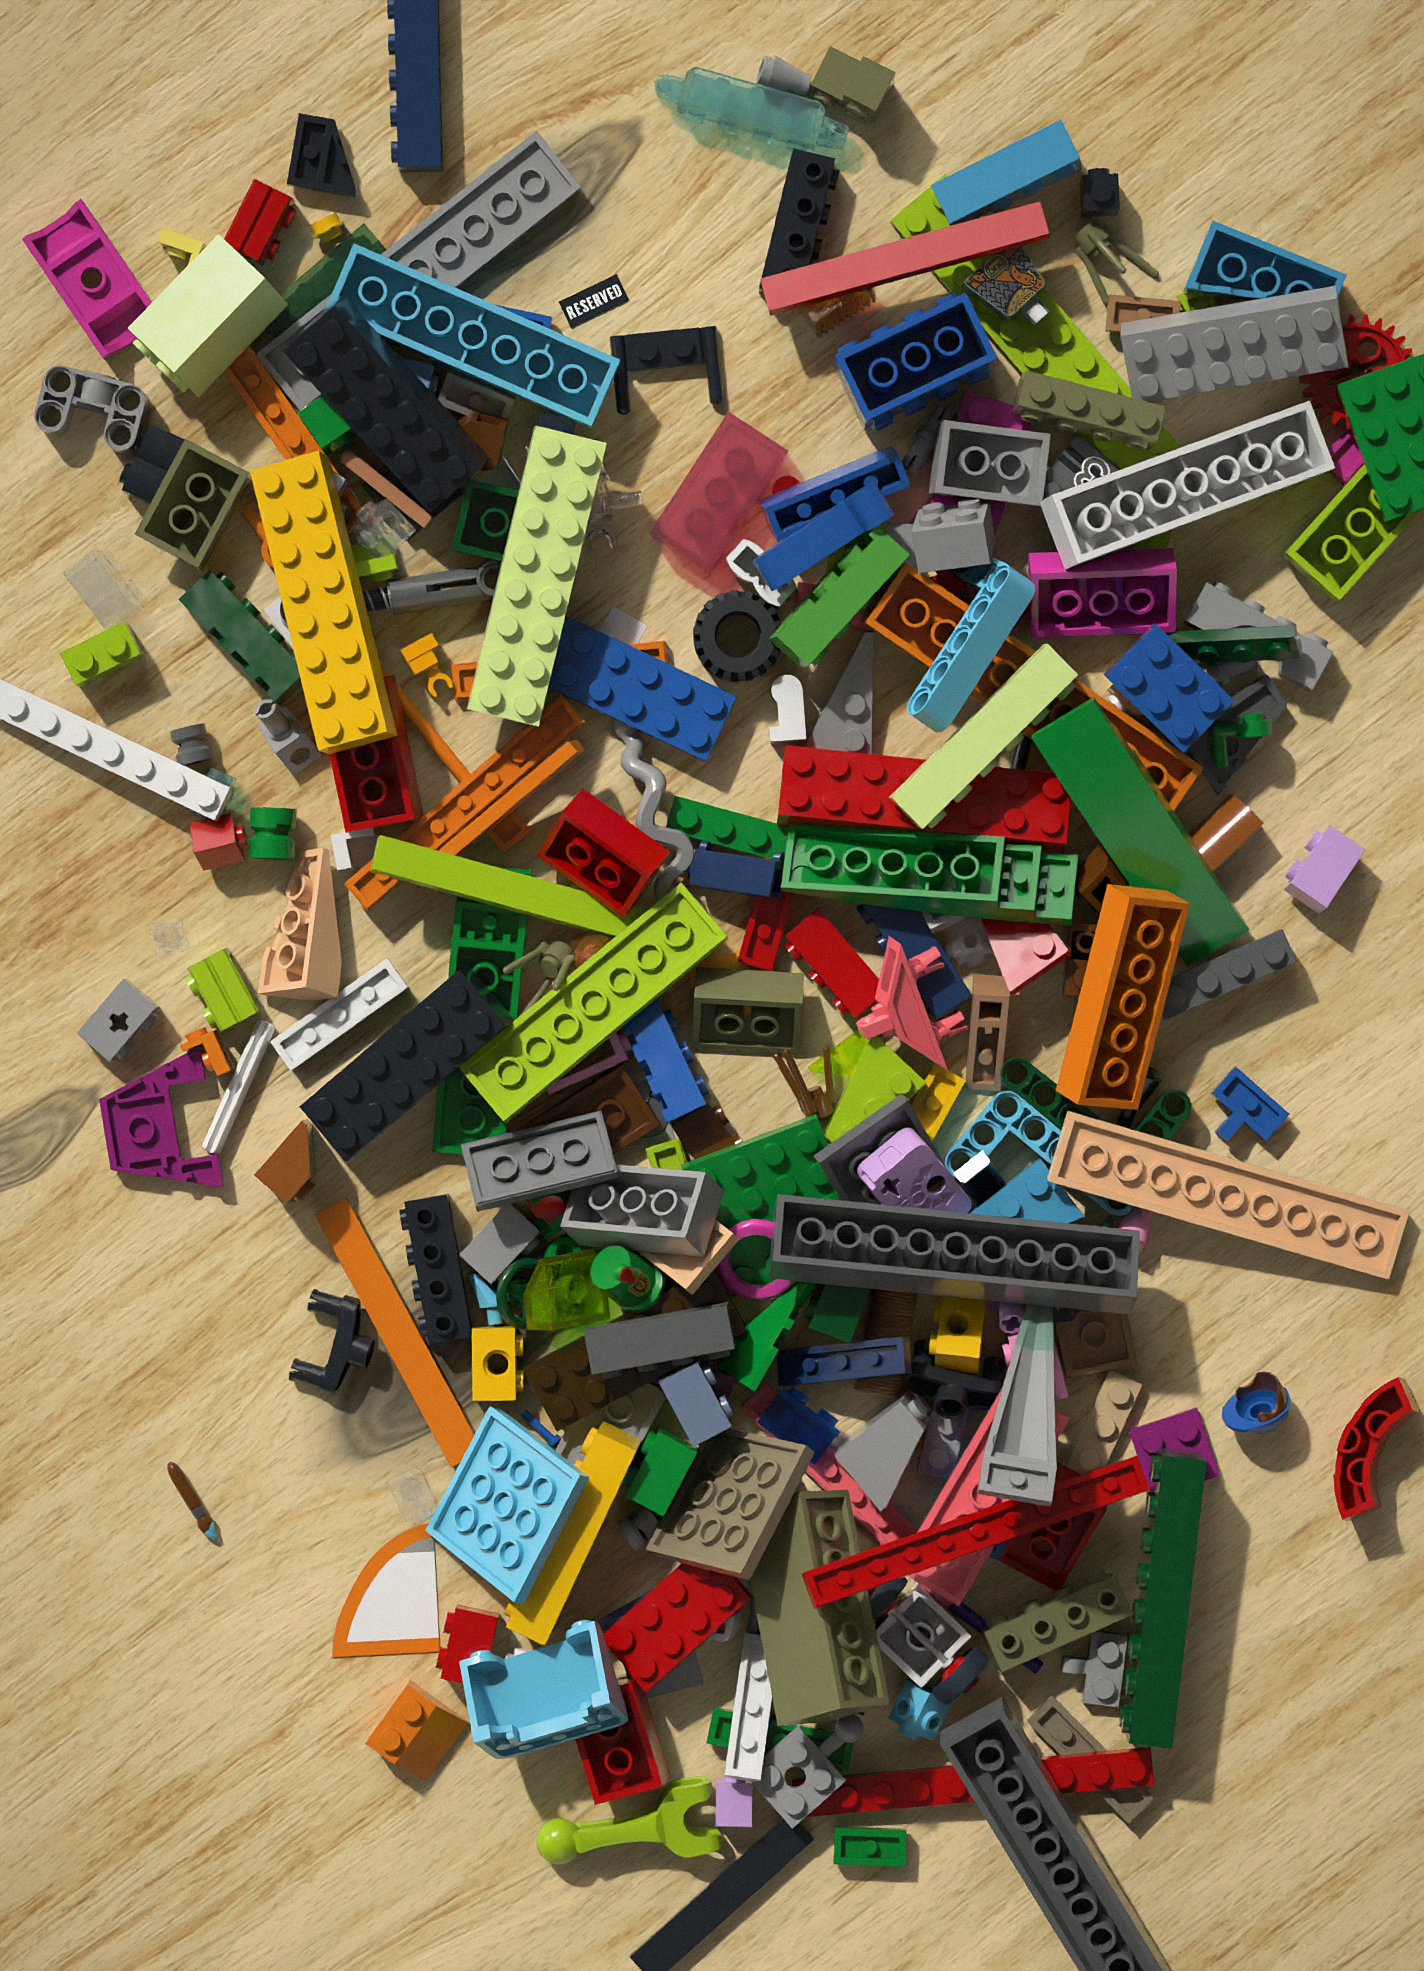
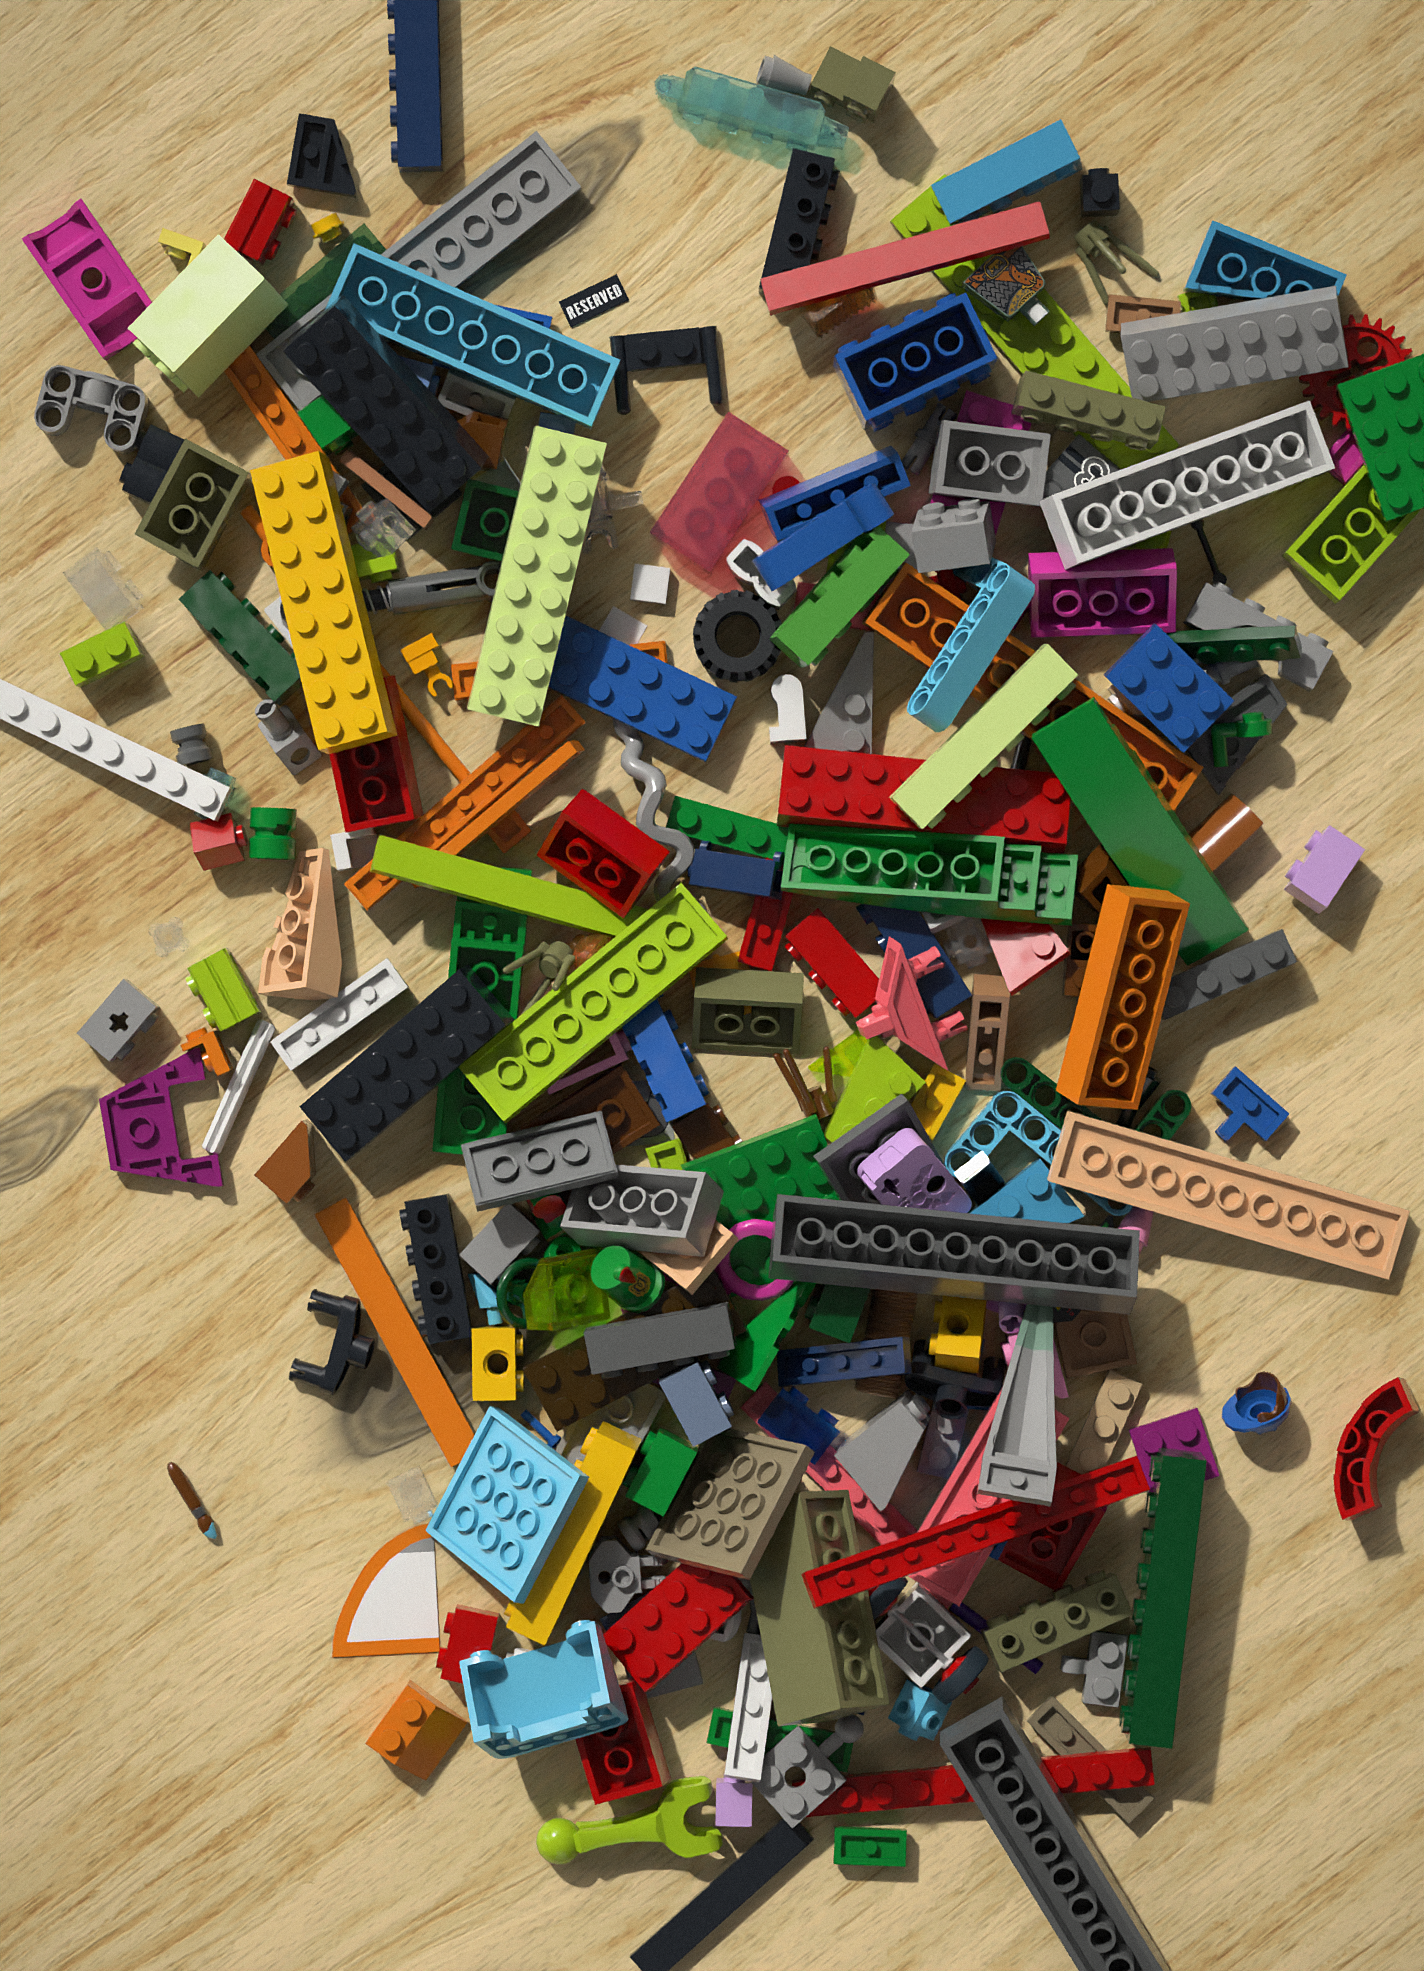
none -> light grey hinge [588,1535,668,1613]
none -> white tile [630,564,670,605]
none -> black hinge [1190,519,1227,585]

